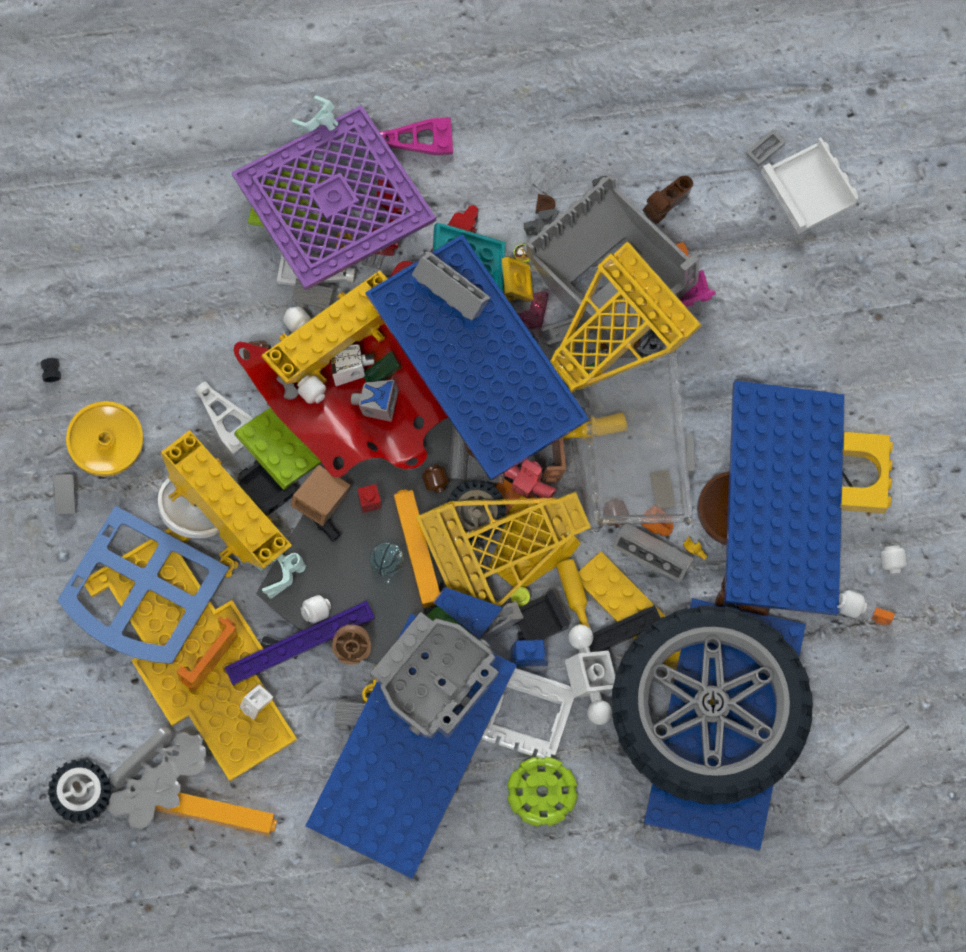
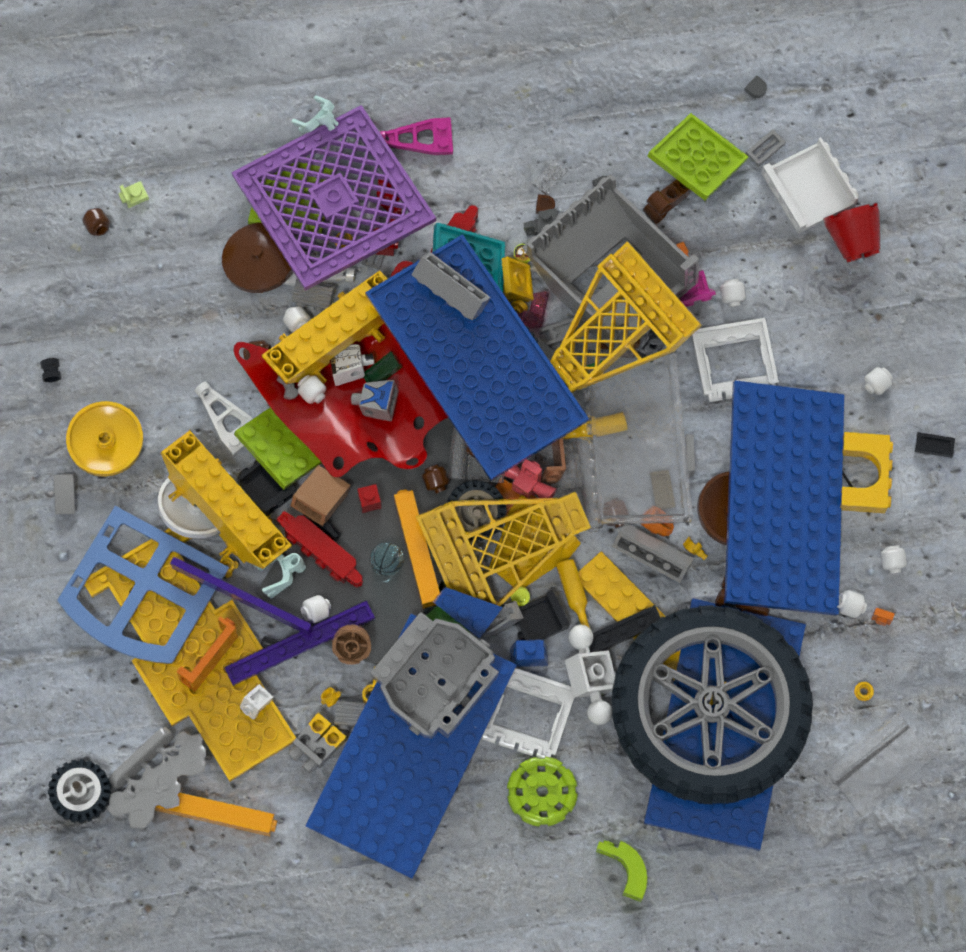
none -> reddish brown head [82,208,110,236]
none -> yellowish green bracket [118,181,149,208]
none -> dark purple tile [170,557,312,636]
none -> reddish brown dish [222,222,293,293]
none -> red hinge [277,511,363,588]
none -> light grey hips [288,713,347,773]
none -> yellow plate [321,687,341,707]
none -> yellow plate [511,299,528,317]
none -> lime arch [596,840,647,902]
none -> lime plate [647,113,748,201]
none -> white hinge [691,318,779,402]
none -> white head [720,279,746,307]
none -> dark grey tile [744,75,767,98]
none -> red cone [823,203,881,263]
none -> yellow plate [854,682,874,701]
none -> white head [864,367,893,395]
none -> black tile [914,432,955,458]

